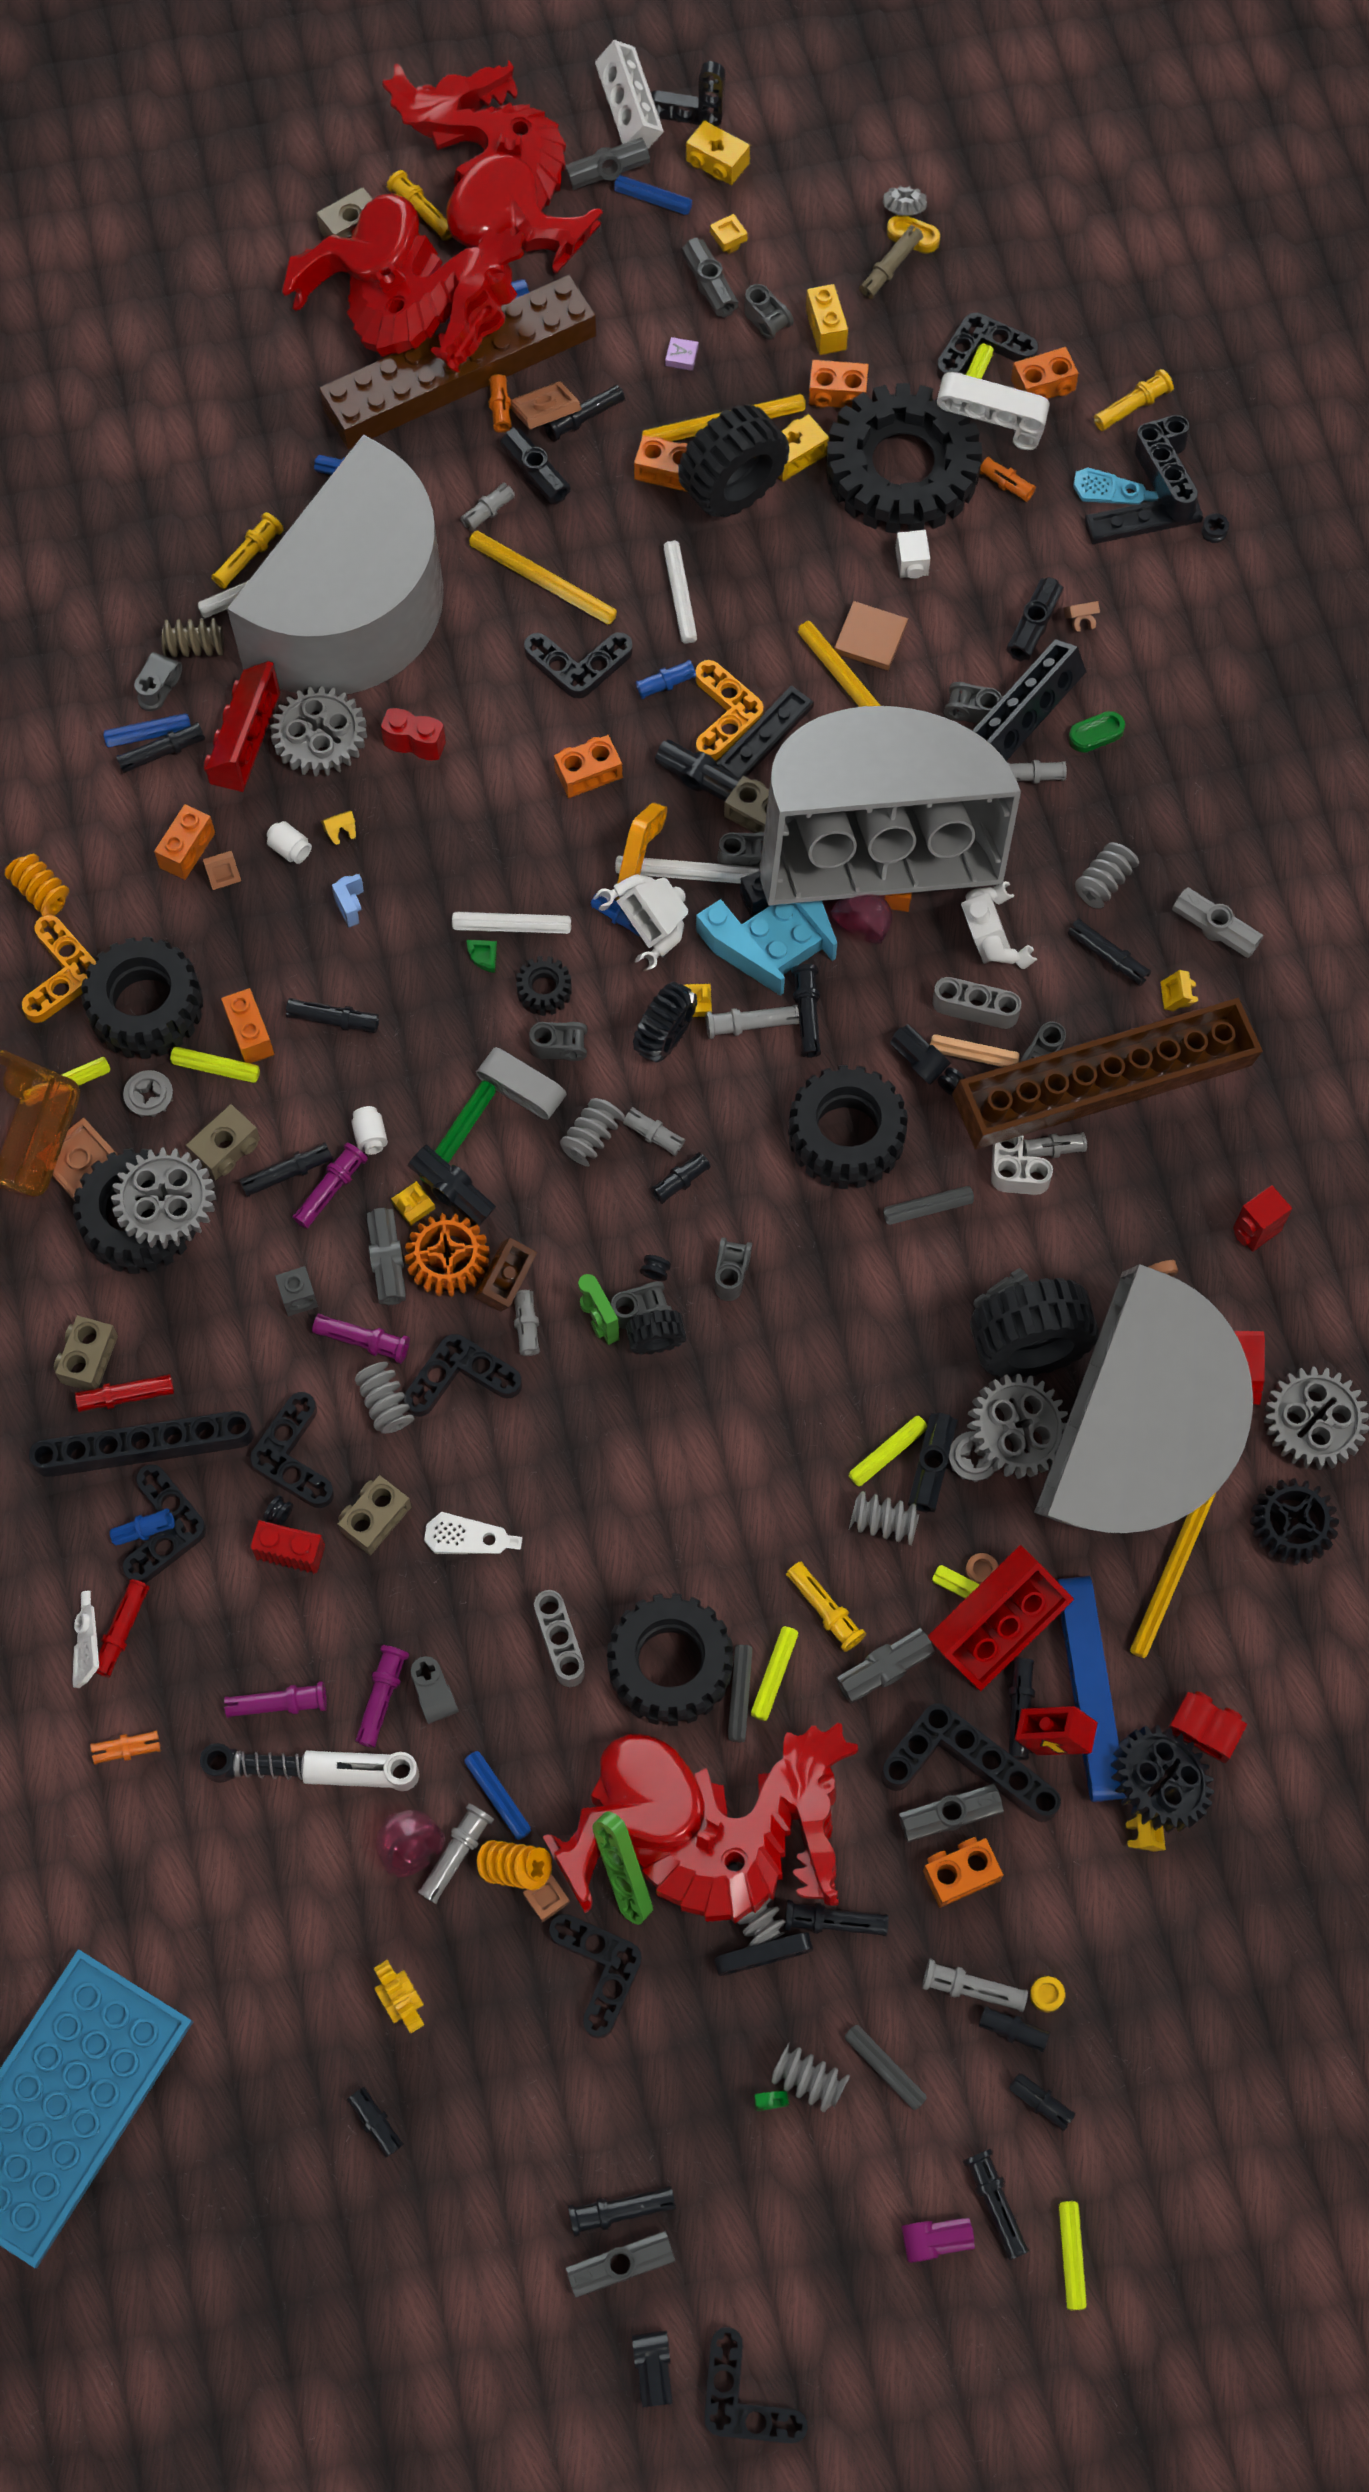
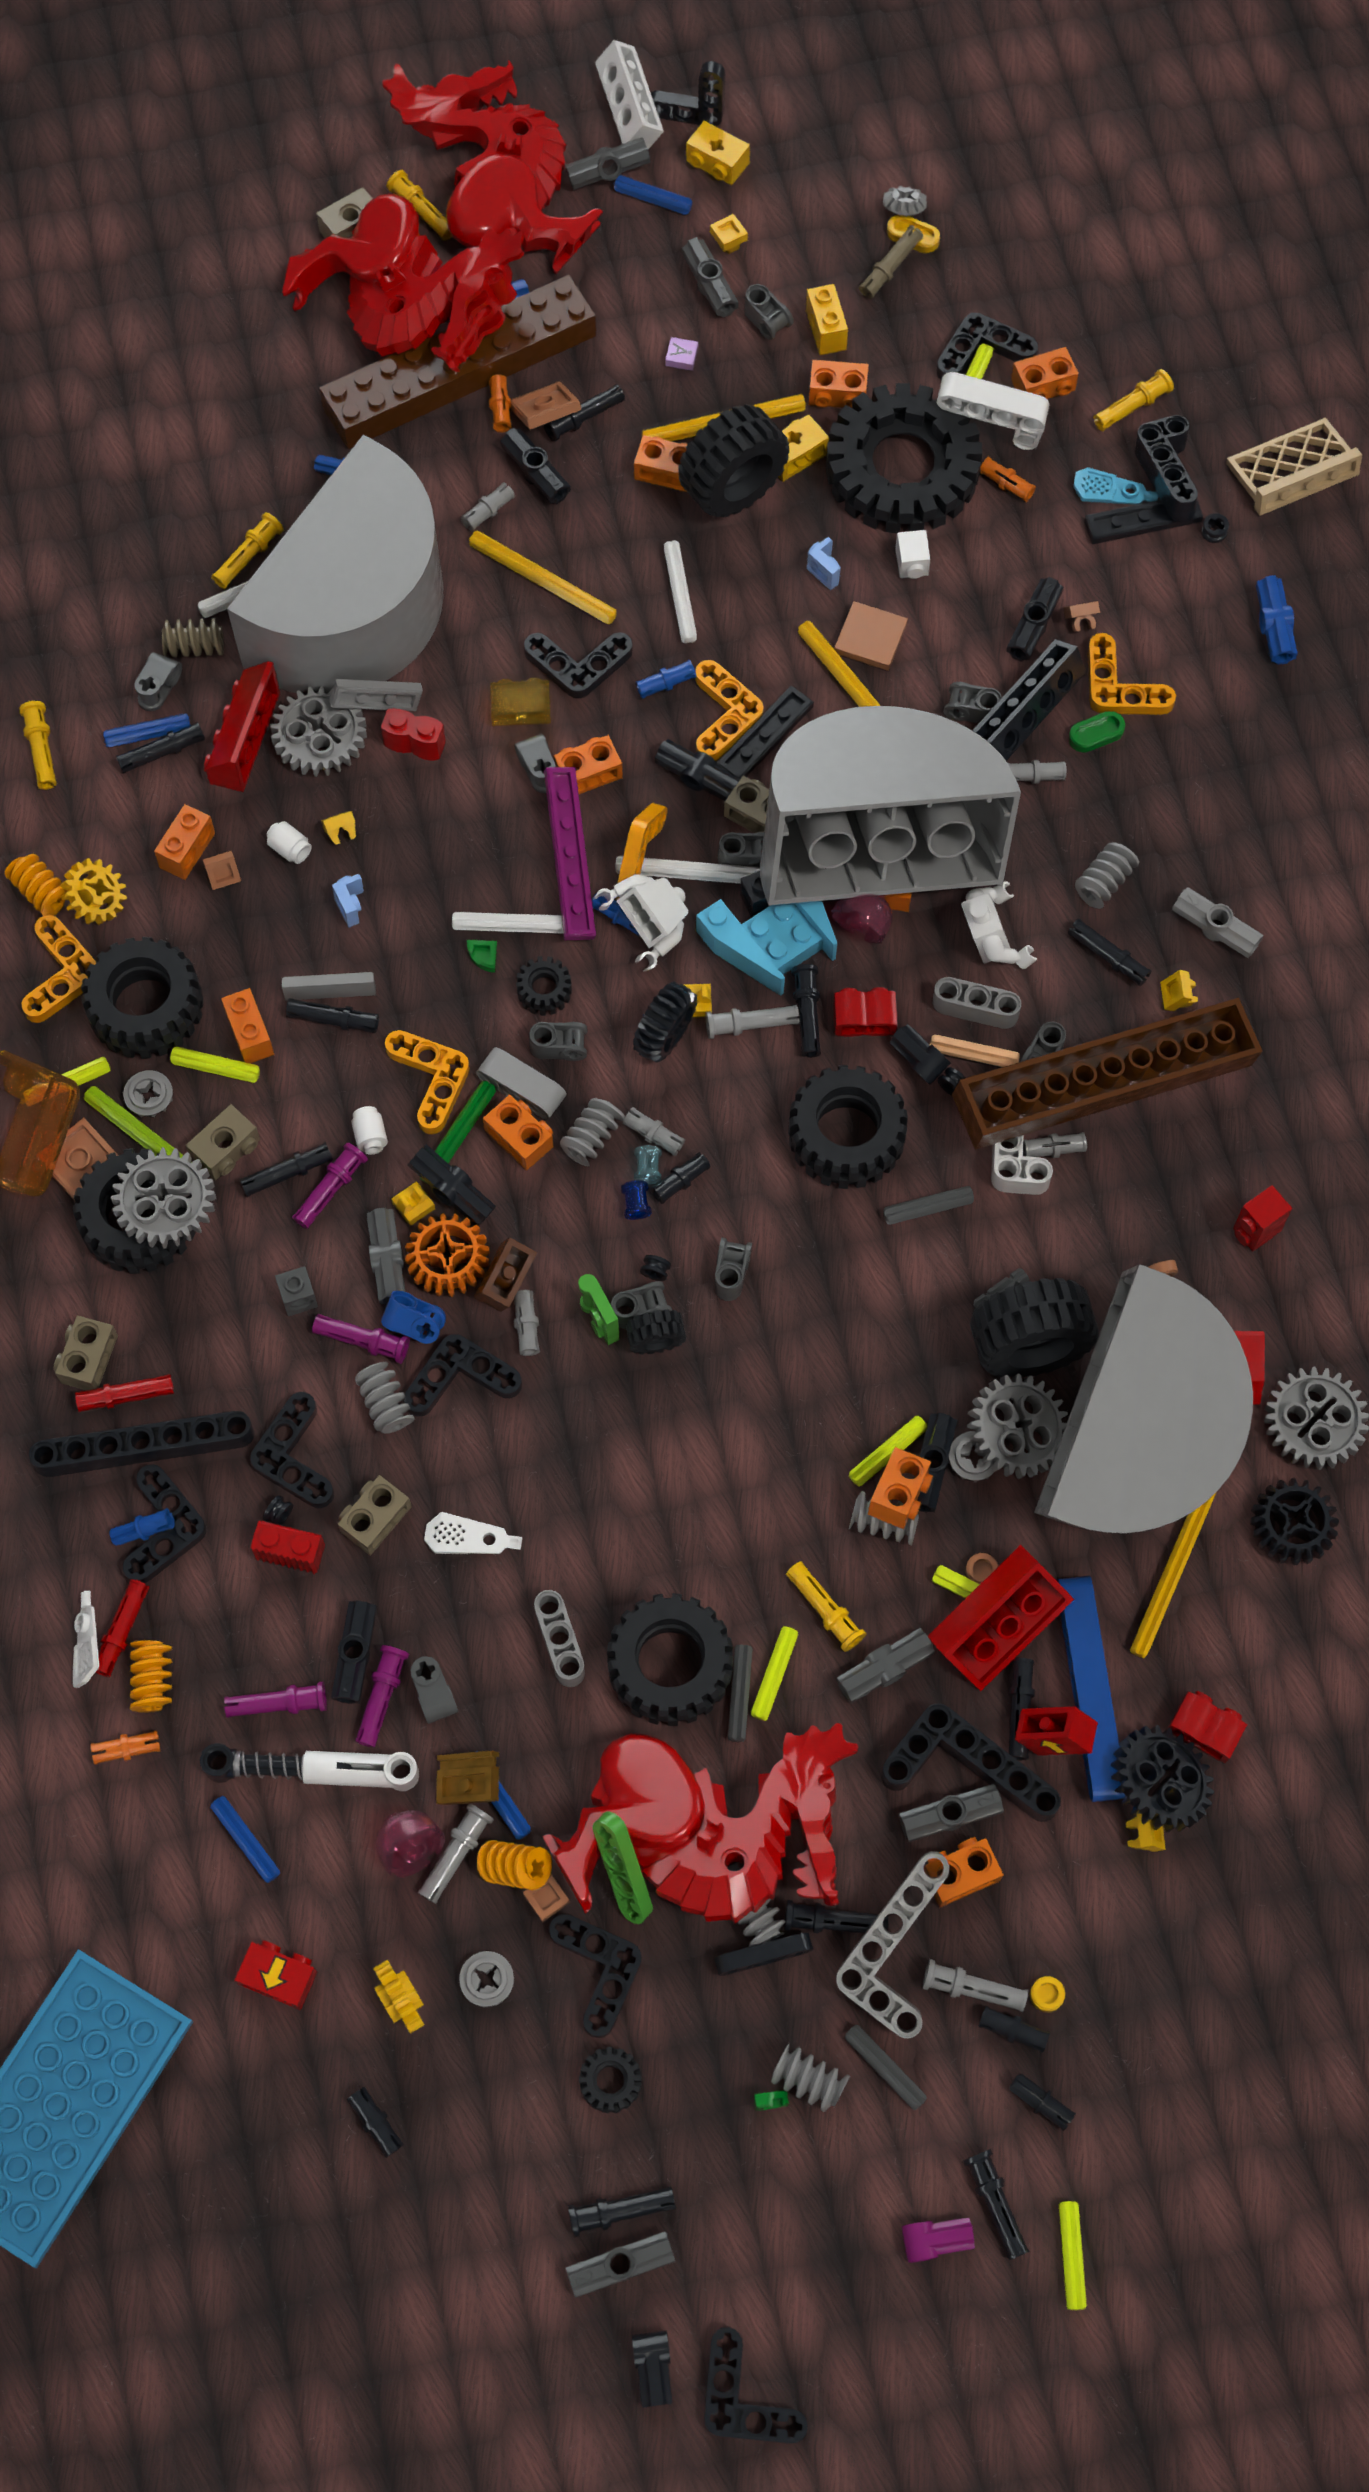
none -> yellow pin [19,701,57,790]
none -> yellow gear [60,858,127,925]
none -> lime axle [84,1086,201,1170]
none -> light orange piece [130,1640,172,1713]
none -> blue axle [210,1796,280,1883]
none -> red brick [235,1940,317,2011]
none -> light grey tile [282,972,376,1000]
none -> light grey tile [330,679,423,711]
none -> black piece [331,1600,377,1704]
none -> blue piece [381,1291,446,1344]
none -> light orange beam [385,1030,470,1134]
none -> pearl gold plate [436,1751,499,1805]
none -> light grey gear [459,1951,514,2008]
none -> orange brick [483,1094,554,1171]
none -> clear yellow brick [490,678,551,726]
none -> dark grey piece [514,733,556,793]
none -> magenta tile [544,767,596,940]
none -> black tyre [579,2047,642,2114]
none -> clear blue bush [621,1180,652,1220]
none -> clear light blue bush [634,1145,662,1185]
none -> light blue bracket [807,537,840,591]
none -> red brick [833,987,897,1037]
none -> light grey beam [836,1851,949,2038]
none -> orange brick [868,1447,933,1529]
none -> light orange beam [1088,633,1176,715]
none -> tan fence [1226,418,1362,516]
none -> blue piece [1256,575,1298,665]

